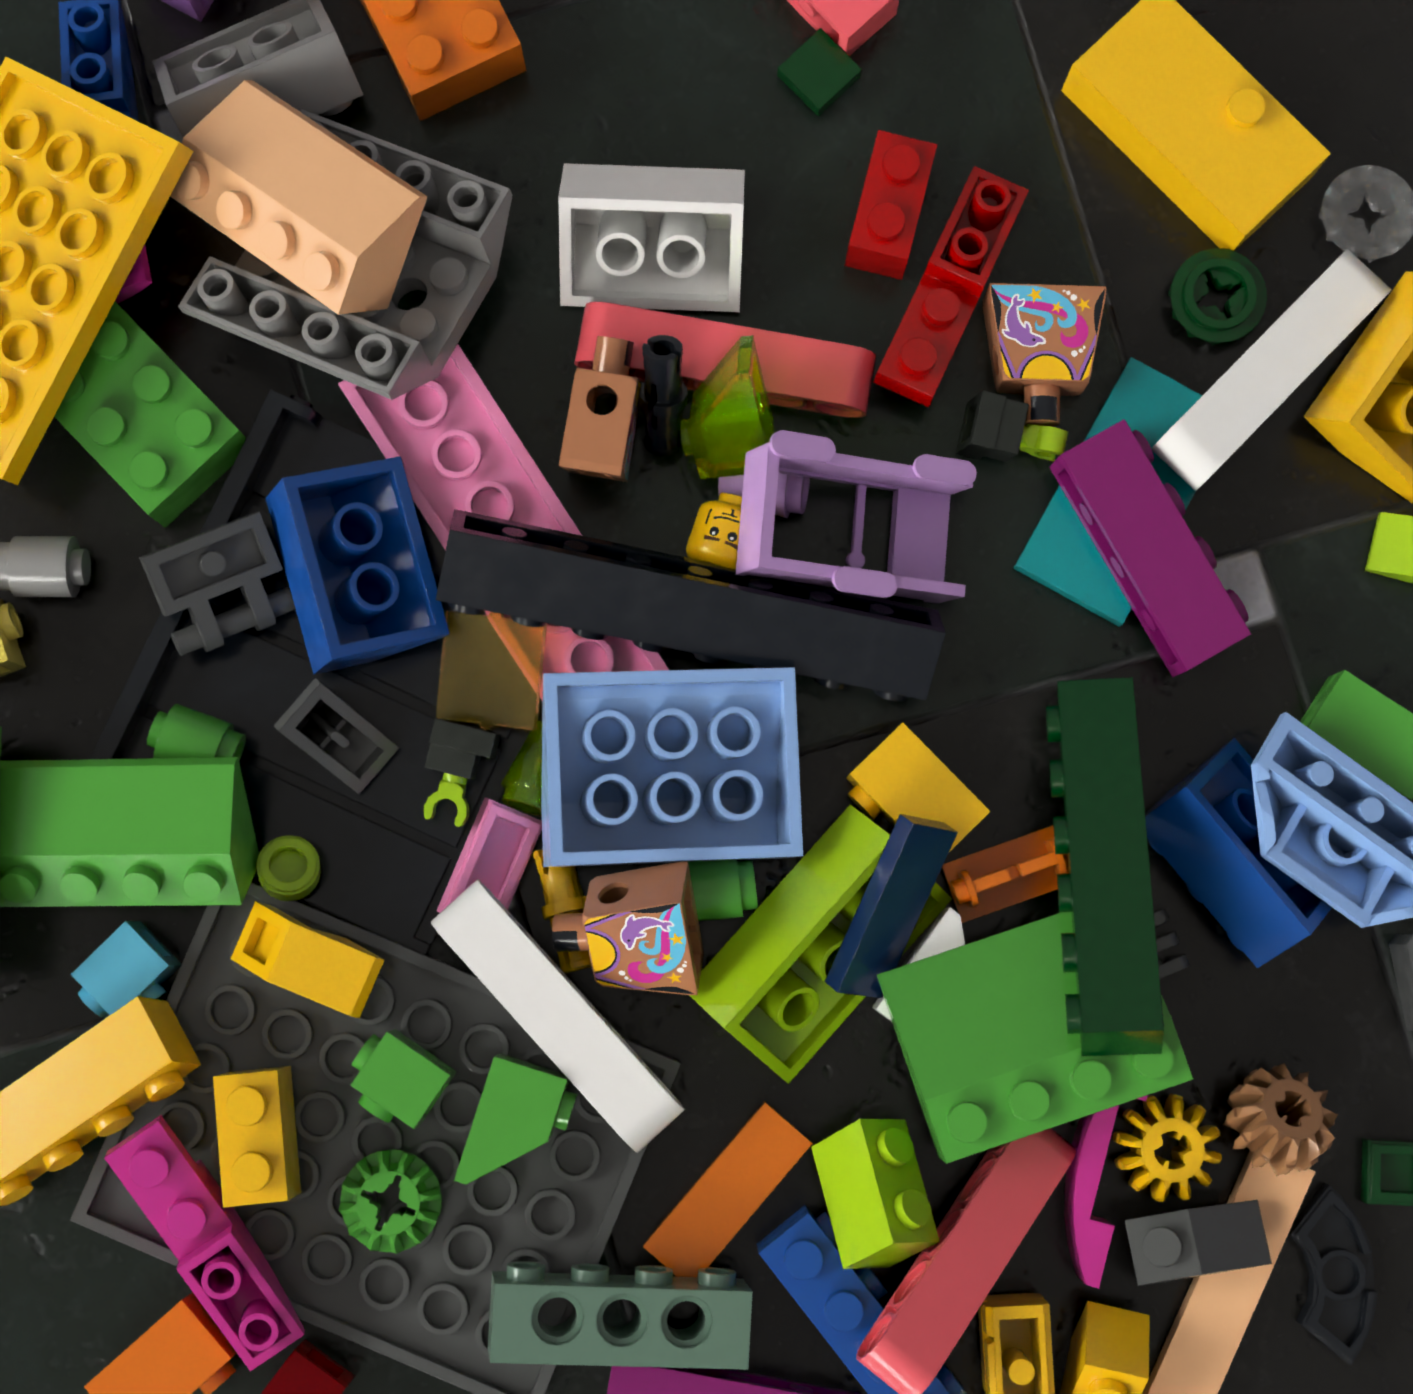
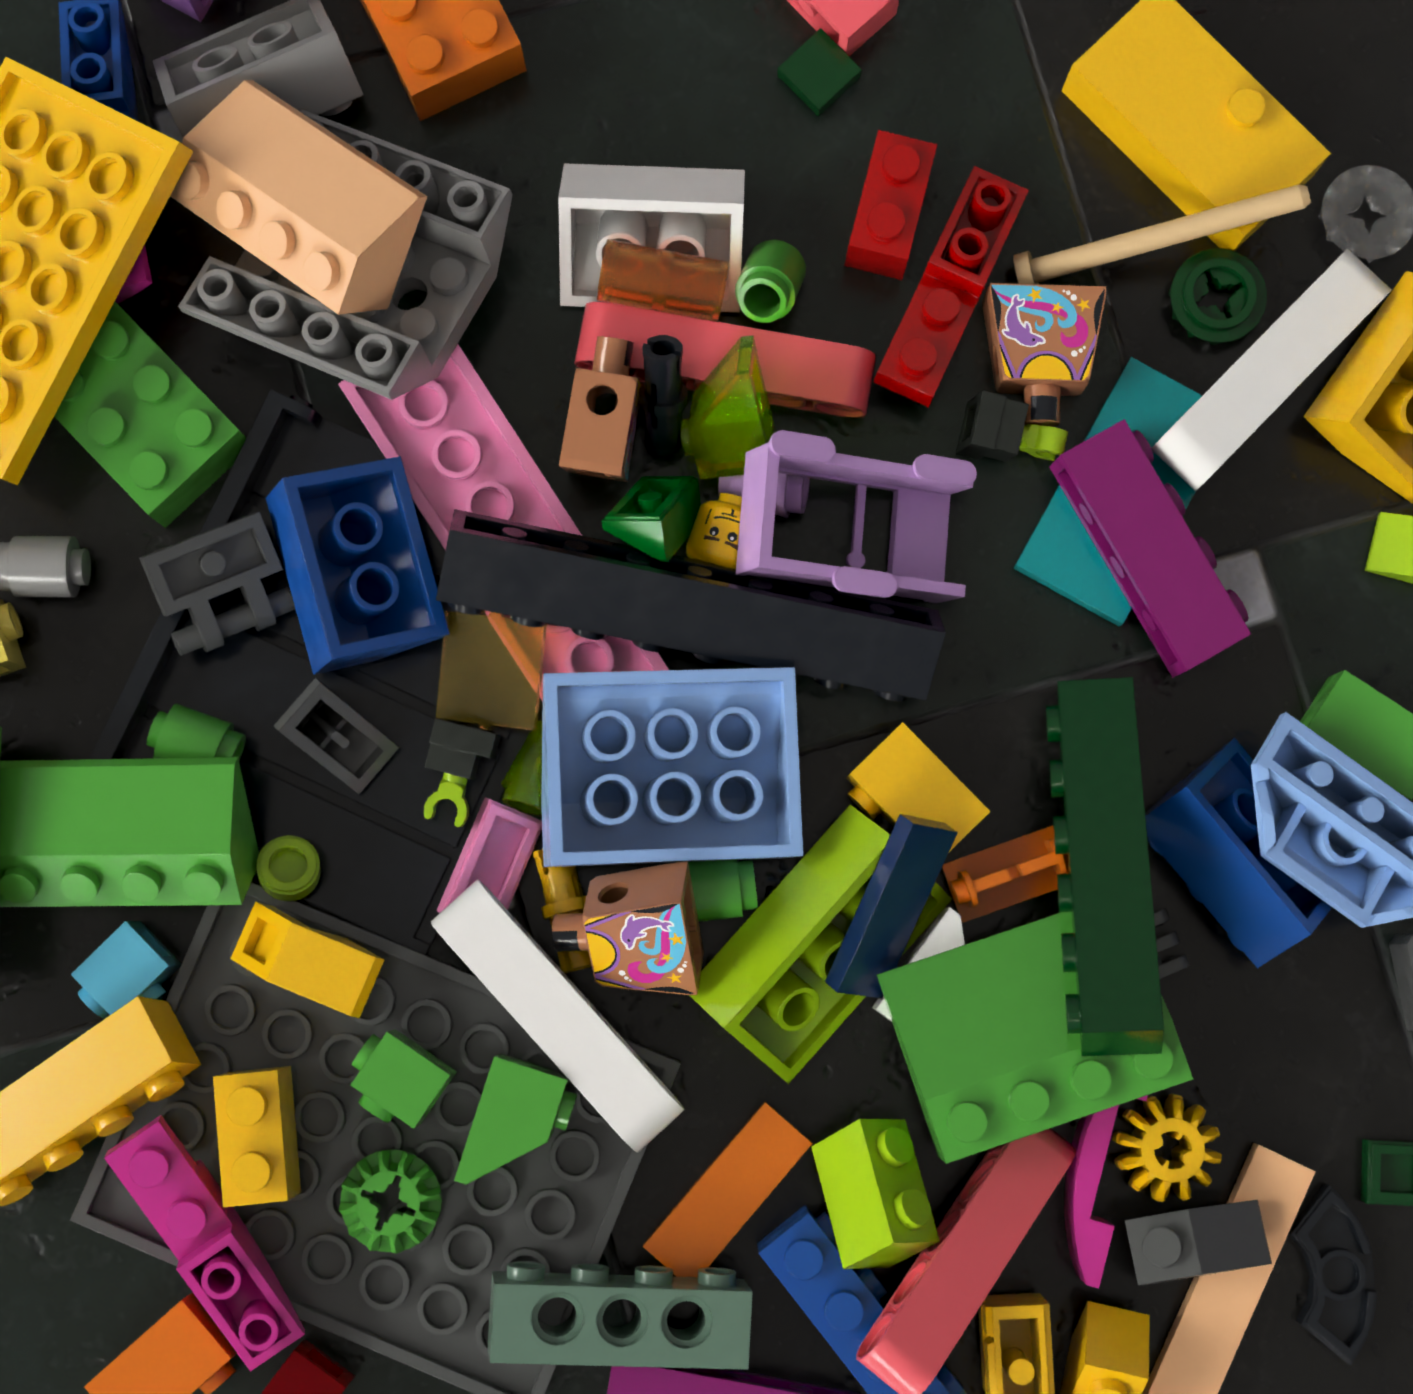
medium nougat gear [1223,1063,1338,1177] -> none
none -> clear orange pin [596,239,728,322]
none -> green slope [602,476,701,562]
none -> bright green brick [735,240,806,323]
none -> tan bar [1013,184,1311,284]

